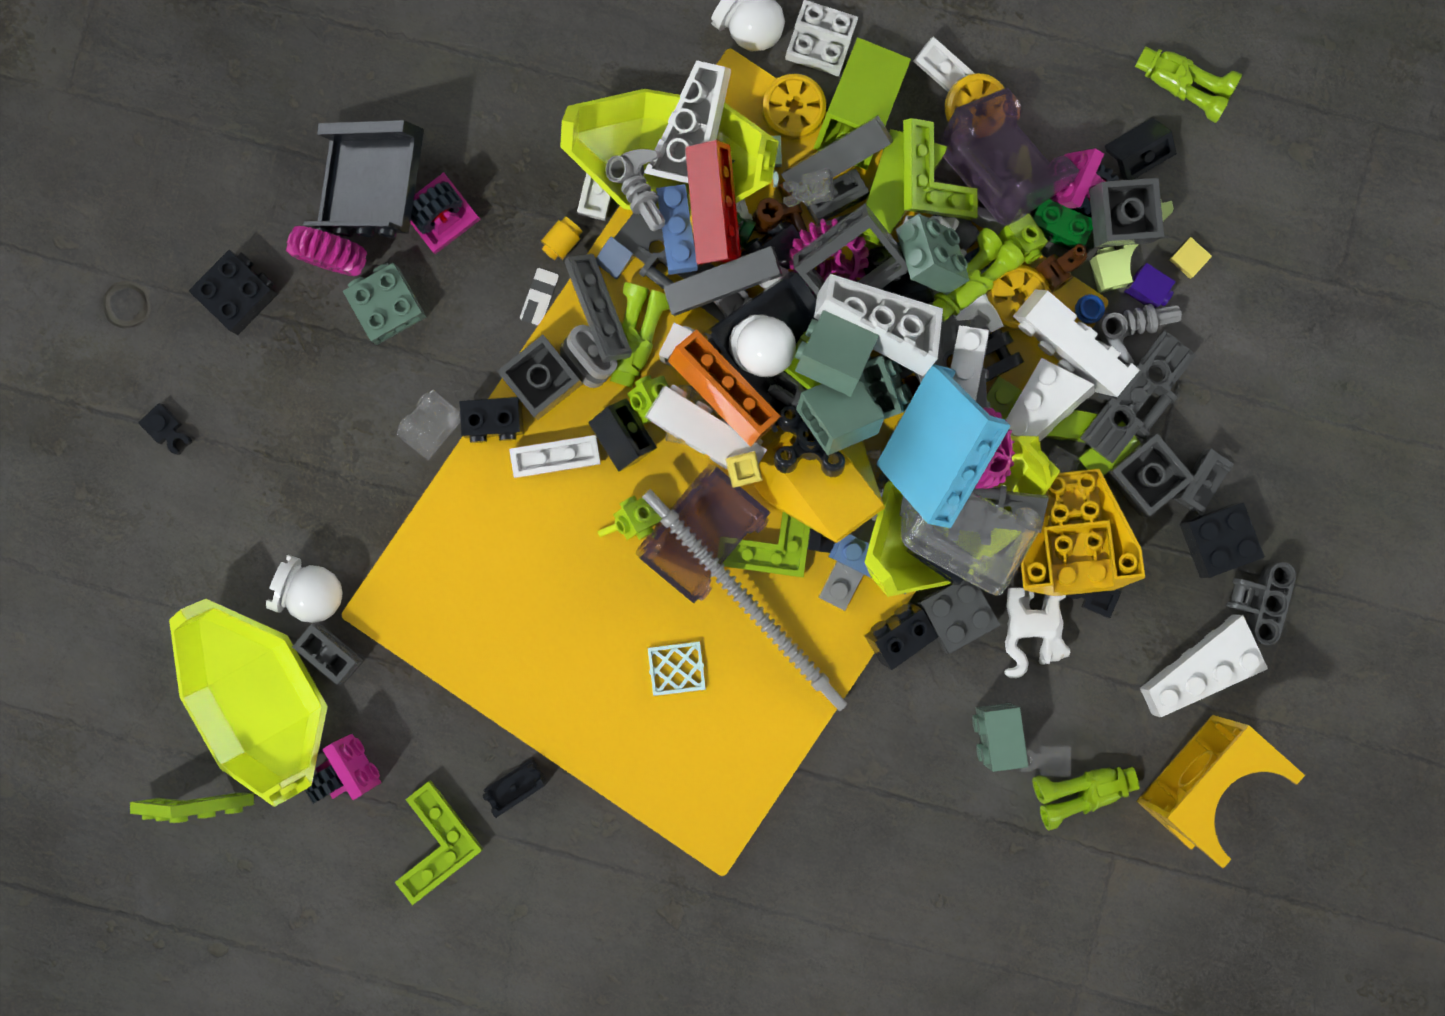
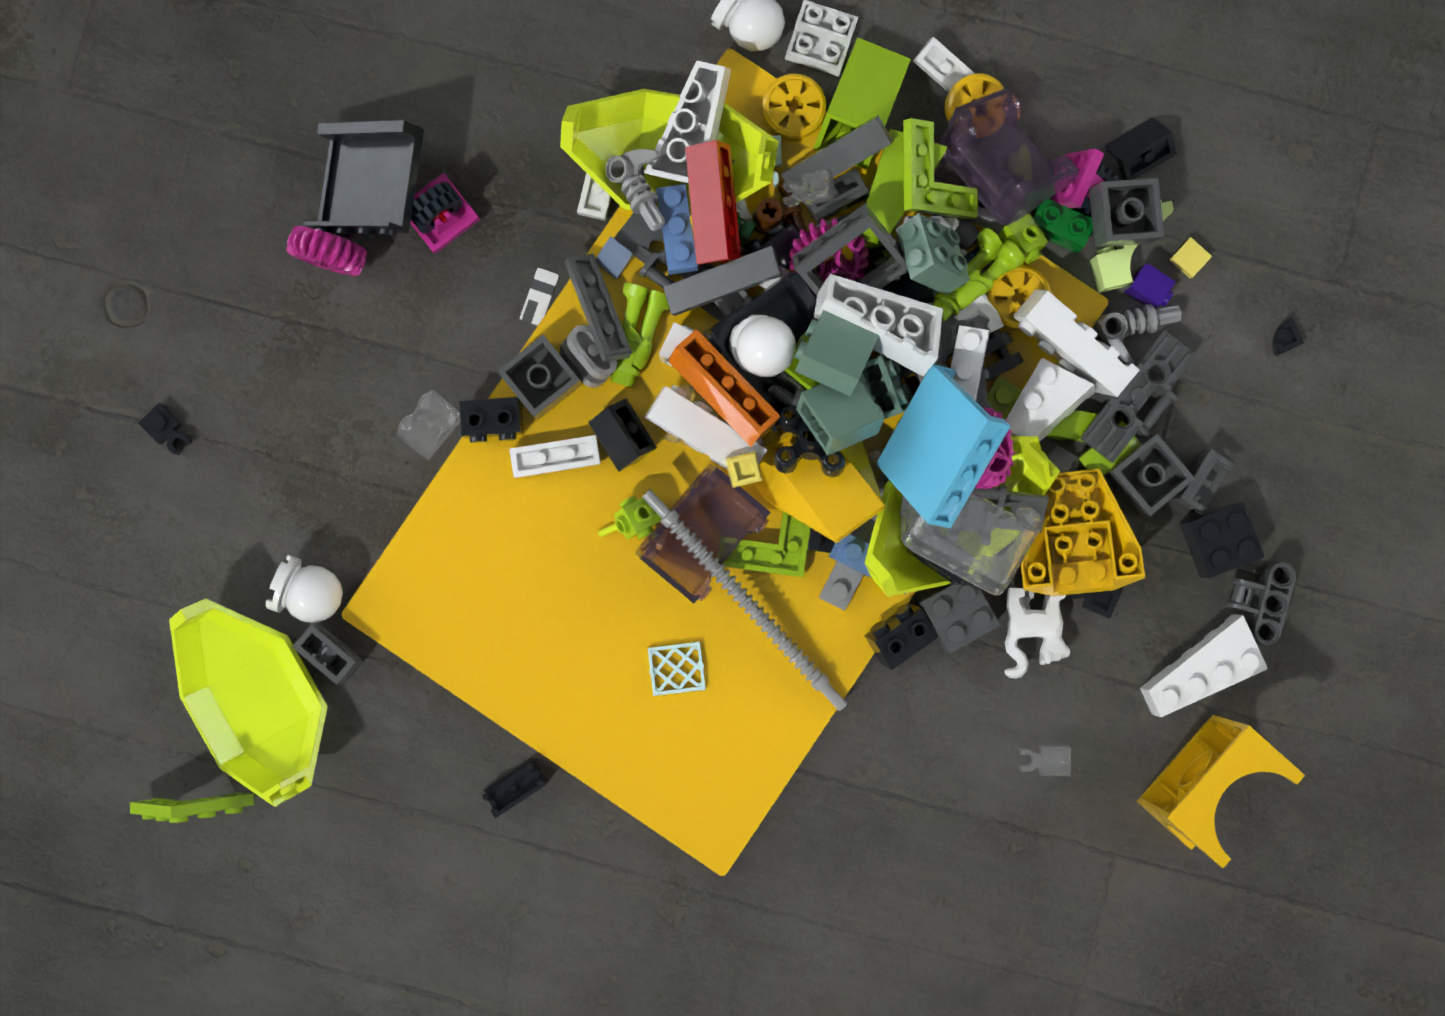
black brick [189,250,278,335] -> none
dark pink plate [305,734,381,804] -> none
sand green brick [343,263,426,345] -> none
lime plate [395,780,483,905] -> none
yellow brick [541,216,583,260] -> none
lime brick [627,375,670,424] -> none
sand green brick [972,703,1028,772] -> none
lime piece [1032,767,1140,831] -> none
reddish brown piece [1035,244,1087,293] -> none
blue plate [1075,294,1105,324] -> none
lime piece [1135,46,1242,123] -> none
none -> black tile [1272,317,1304,356]

